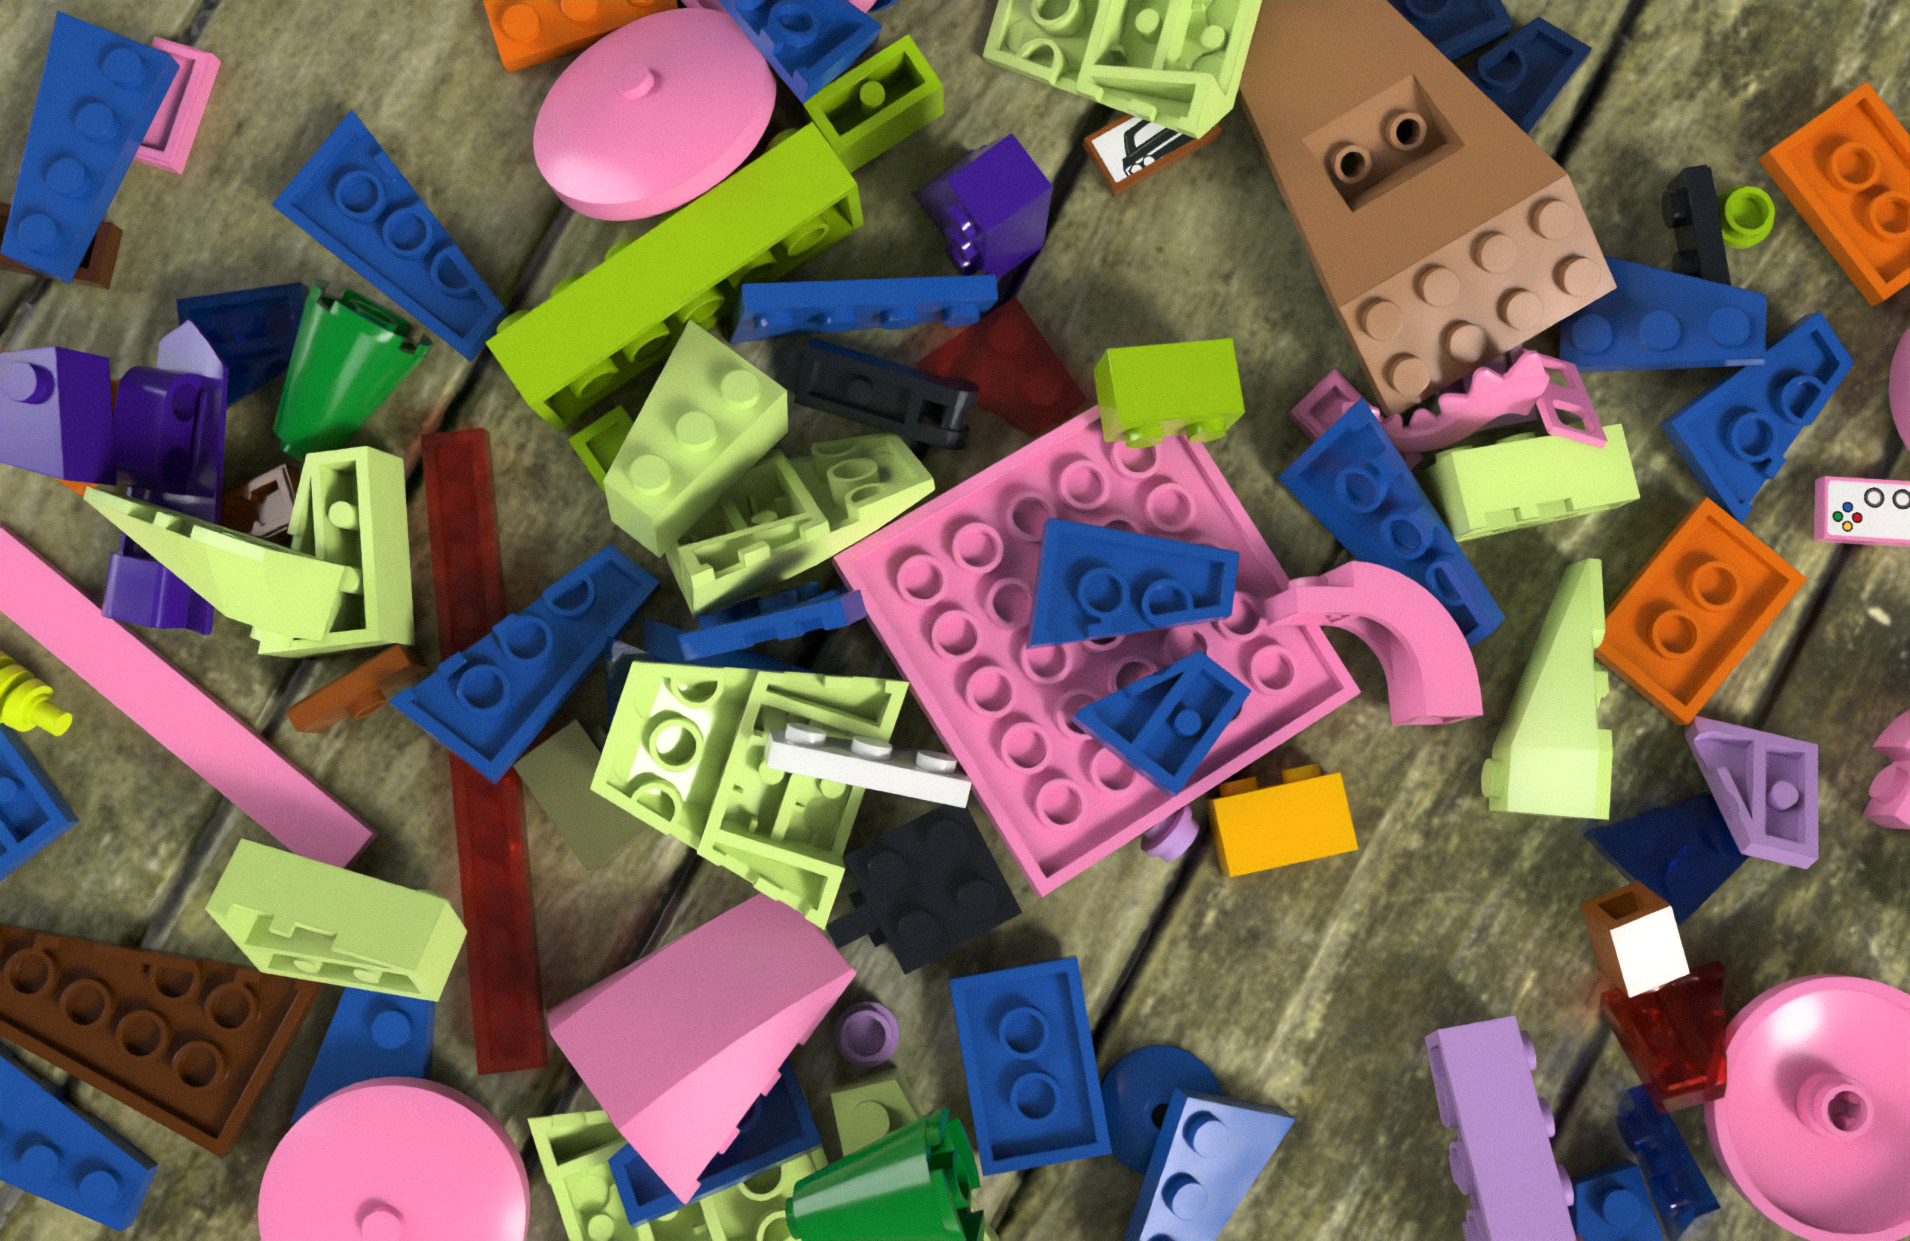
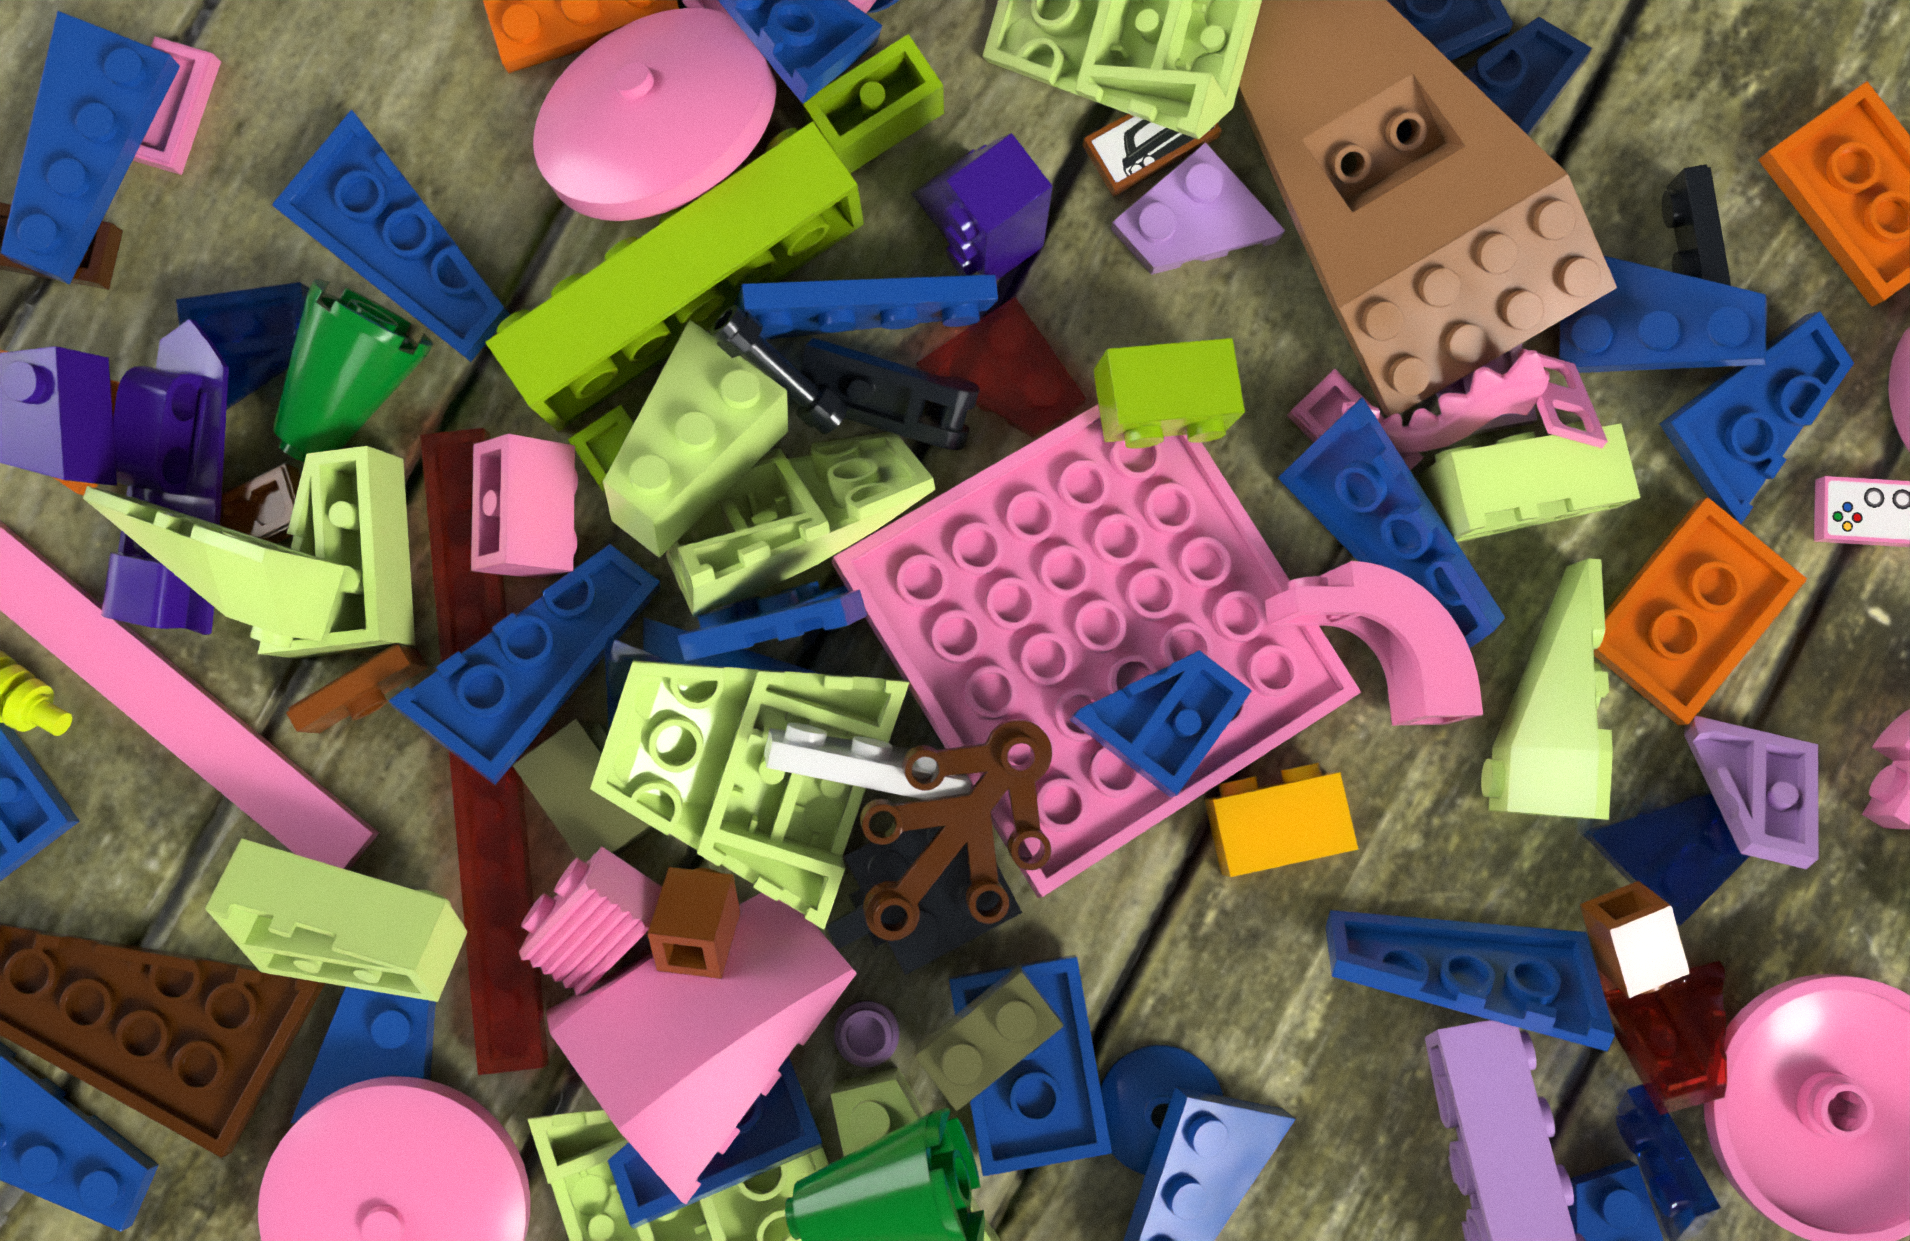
blue wing [1026,518,1239,650] -> none
lavender plate [1140,804,1199,862] -> none
lime plate [1716,186,1775,249] -> none
none -> bright pink brick [471,434,578,579]
none -> bright pink brick [519,846,662,996]
none -> dark orange brick [647,867,740,979]
none -> black bar [710,305,848,434]
none -> reddish brown plant [860,719,1052,941]
none -> olive brick [915,964,1064,1112]
none -> lavender wing [1111,143,1285,275]
none -> blue wing [1325,910,1615,1052]

